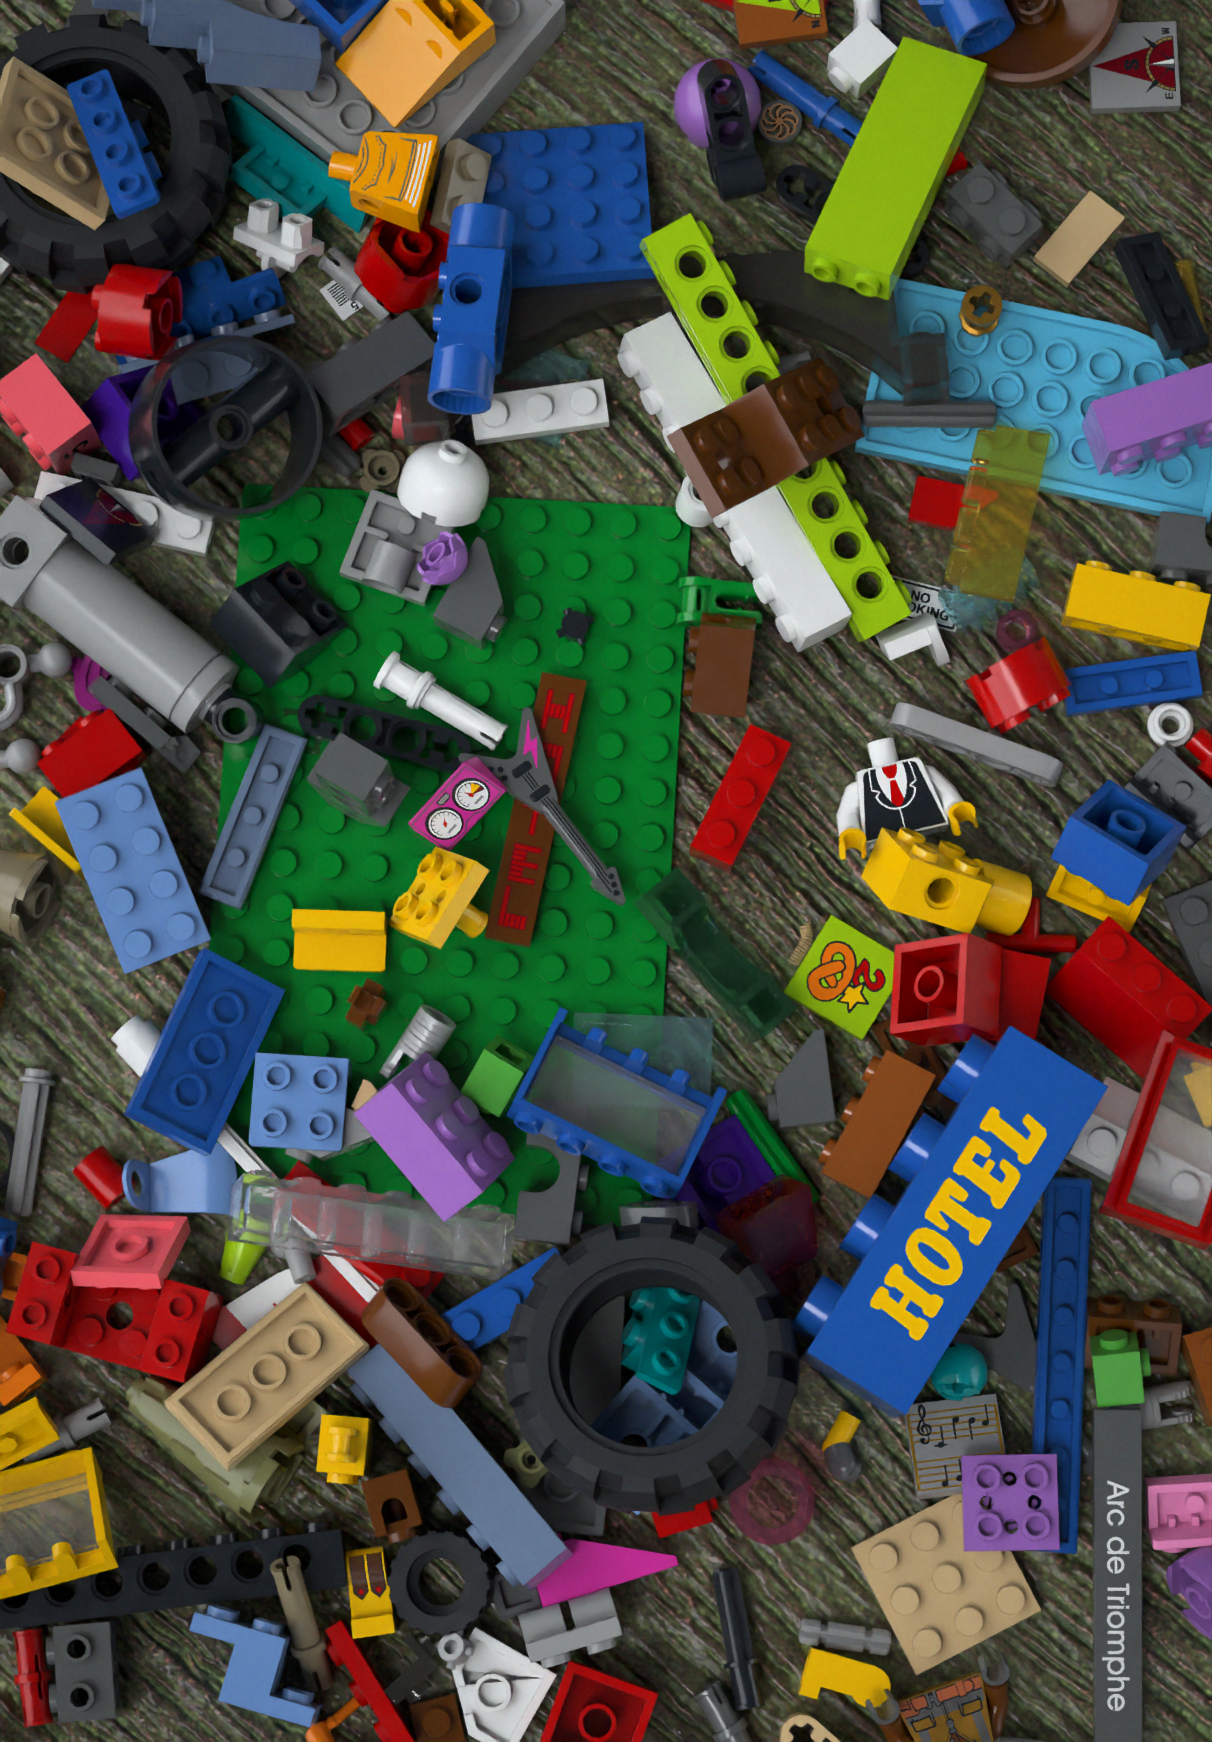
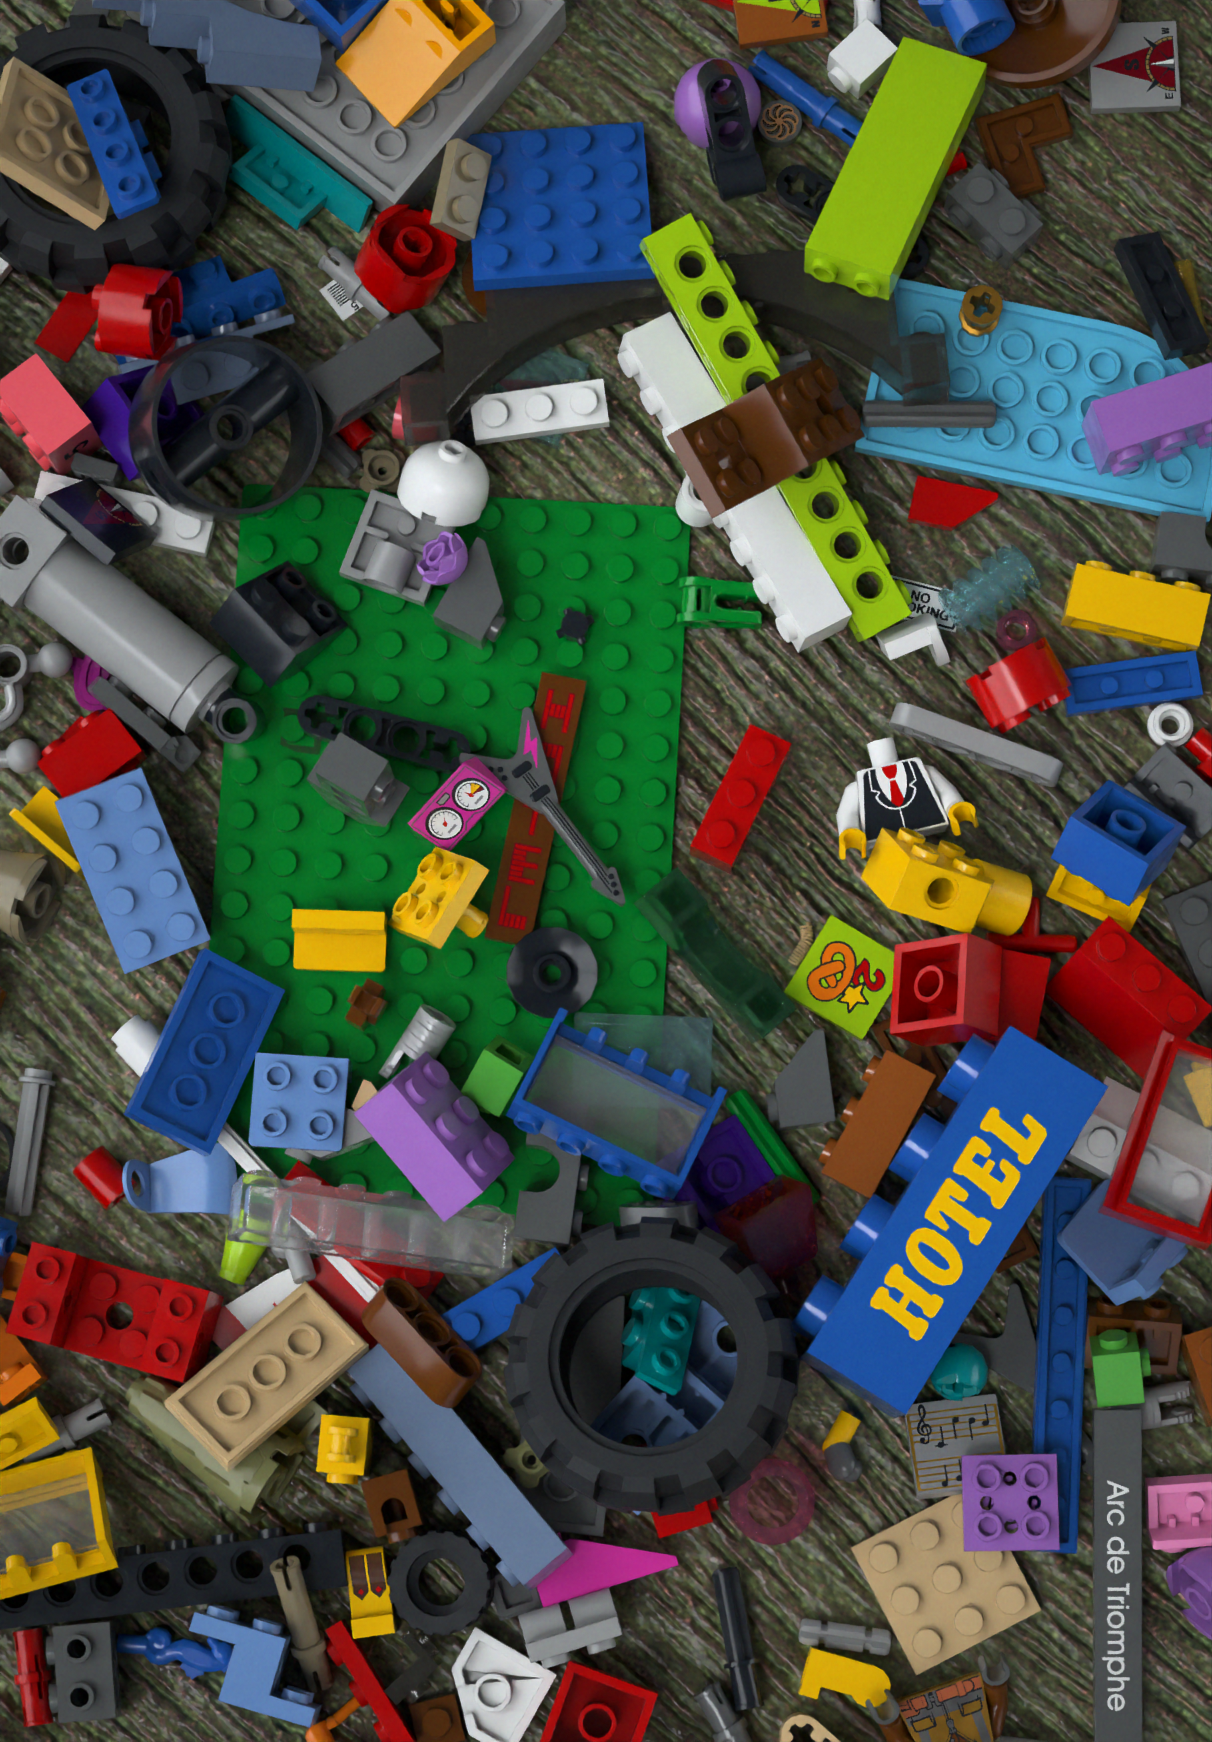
coral plate [70,1214,191,1290] -> none
sand blue tile [197,724,309,911] -> none
white hips [233,198,324,278] -> none
light orange torso [328,131,440,233] -> none
white pin [373,651,508,751] -> none
blue brick [427,203,516,415] -> none
light grey piece [435,1630,475,1670] -> none
reddish brown brick [683,612,756,718] -> none
clear yellow windscreen [944,425,1050,603] -> none
tan tile [1033,190,1125,288] -> none
none -> blue animal [117,1627,233,1679]
none -> black dish [506,927,598,1018]
none -> reddish brown tile [974,93,1073,200]
none -> medium blue bracket [1057,1179,1189,1306]

